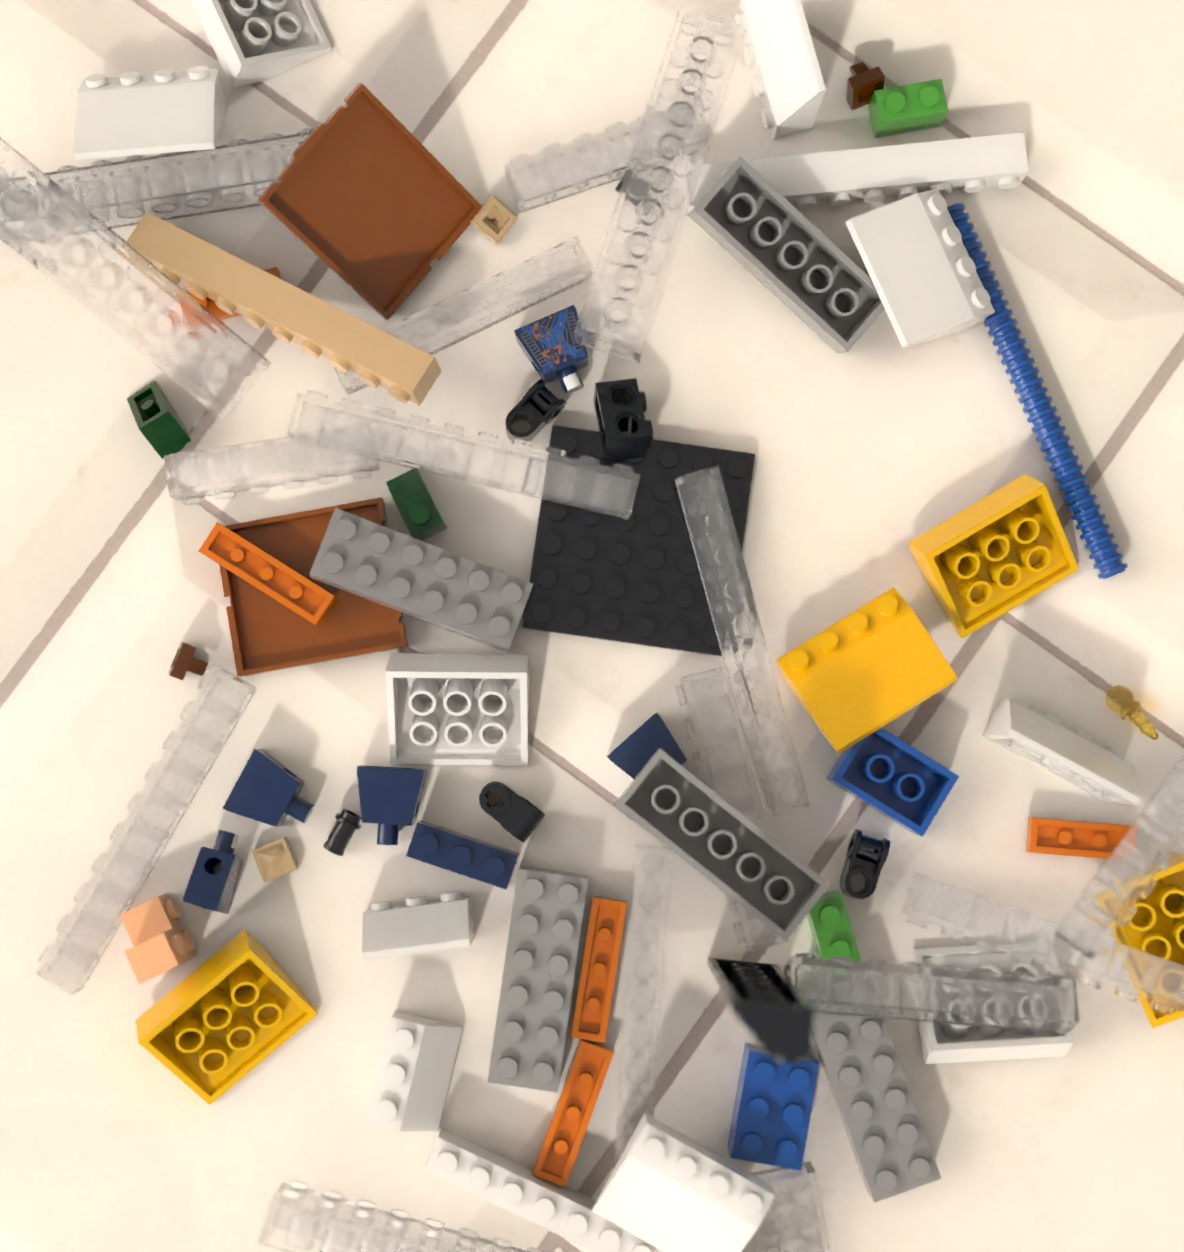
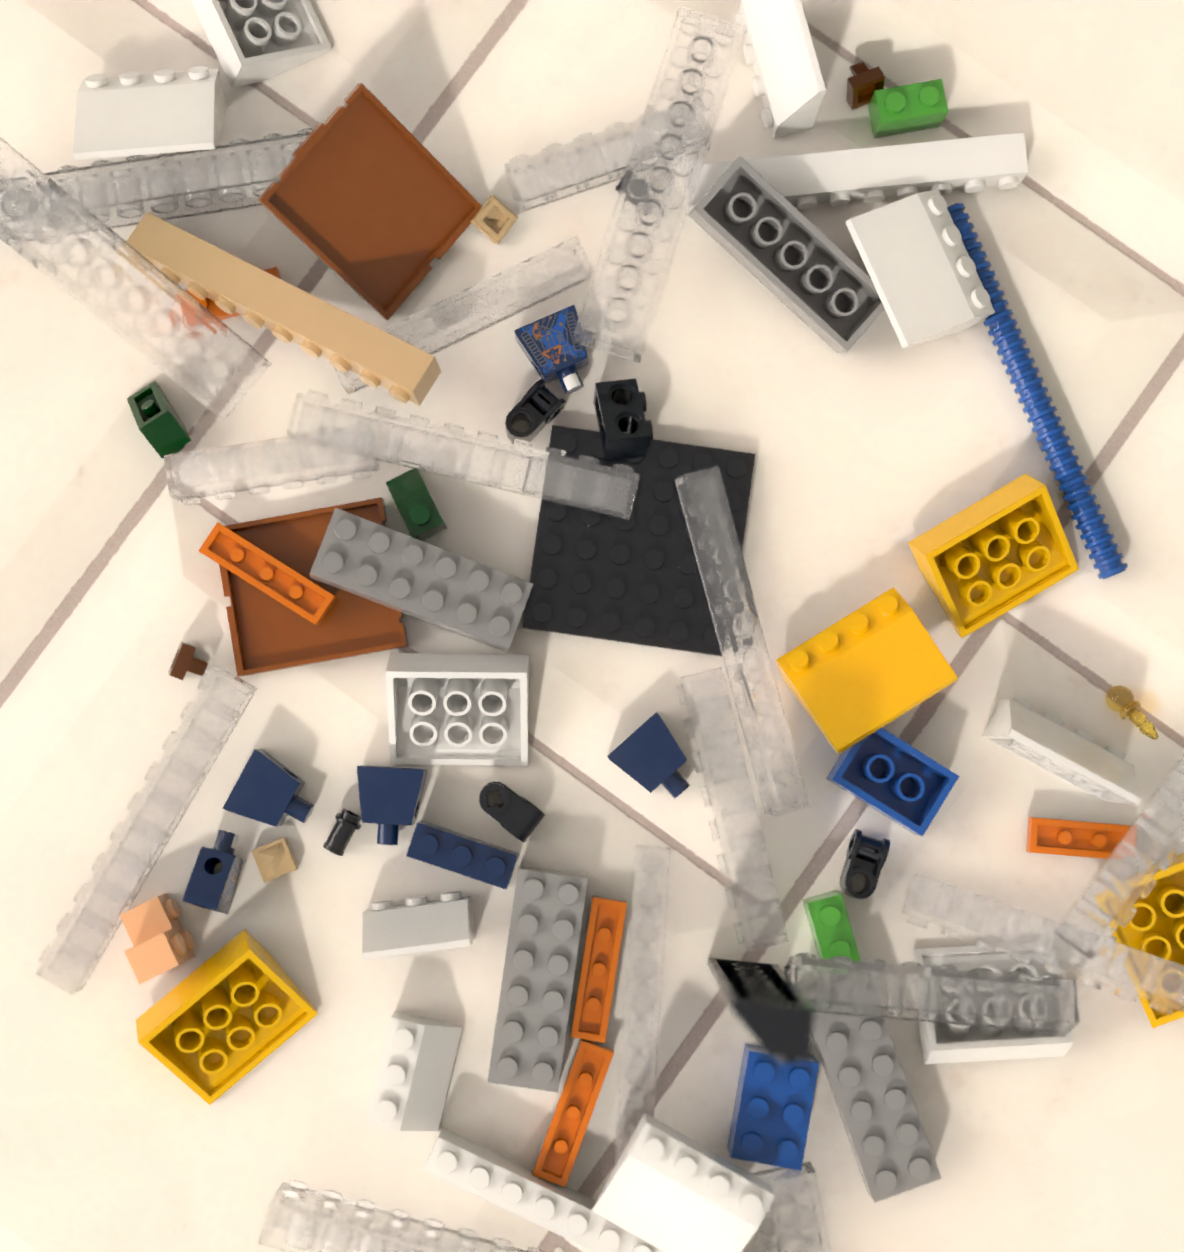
light grey brick [614,748,831,941] -> none

